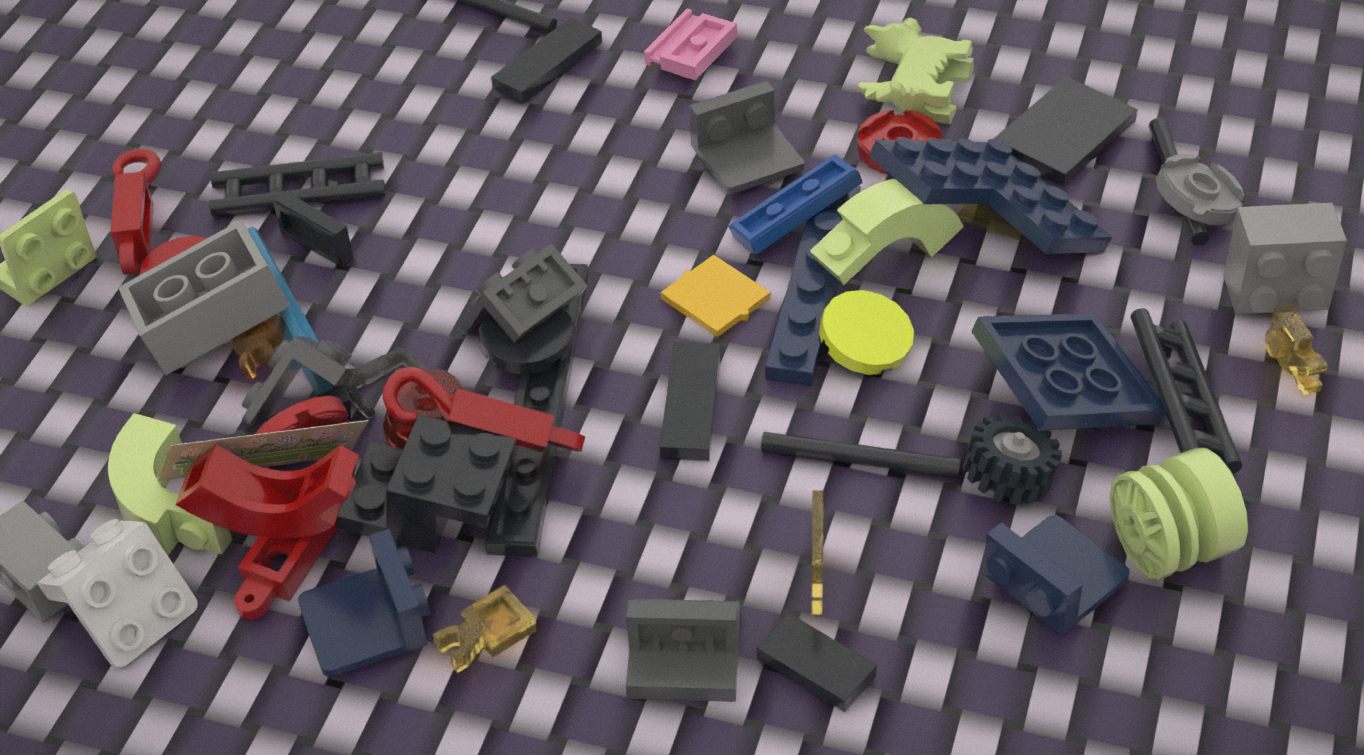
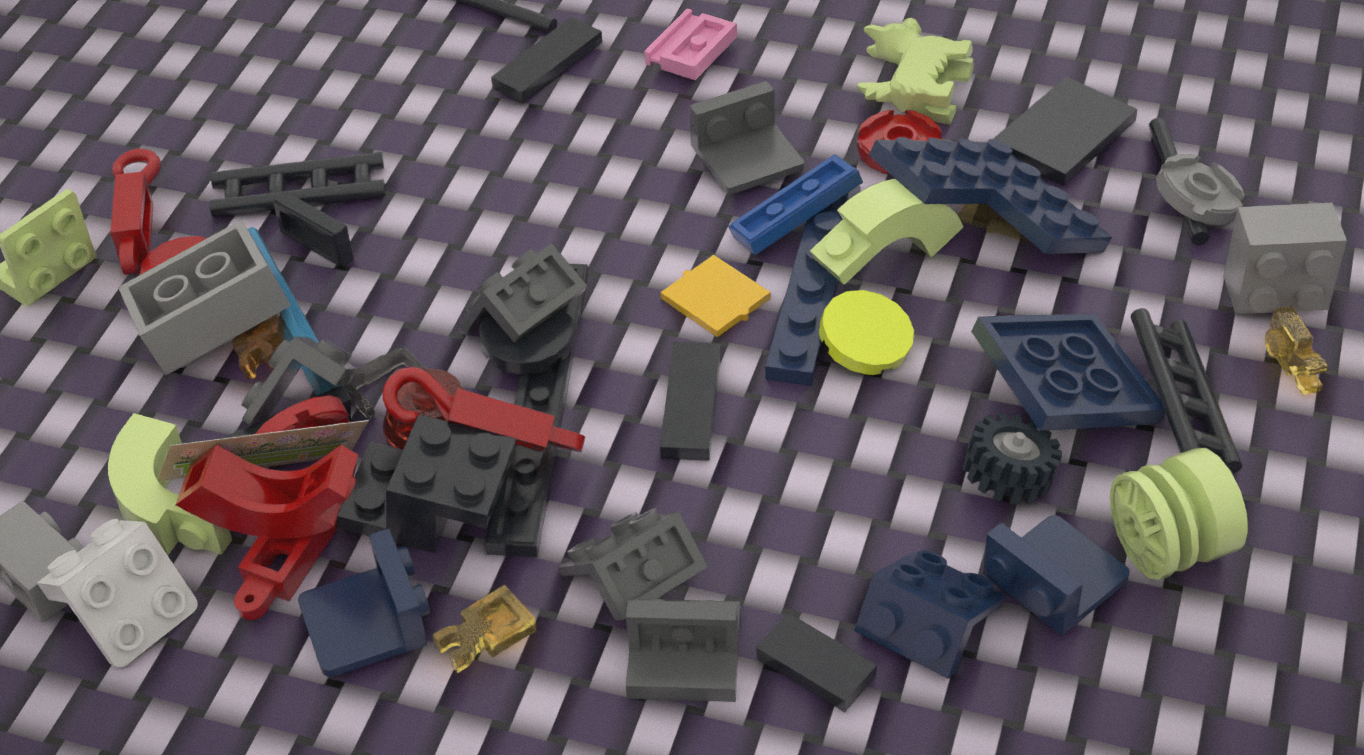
black bar [761,432,961,478] -> none
clear yellow piece [812,490,823,614] -> none
none -> dark grey bracket [557,509,708,621]
none -> dark blue bracket [854,550,1005,679]

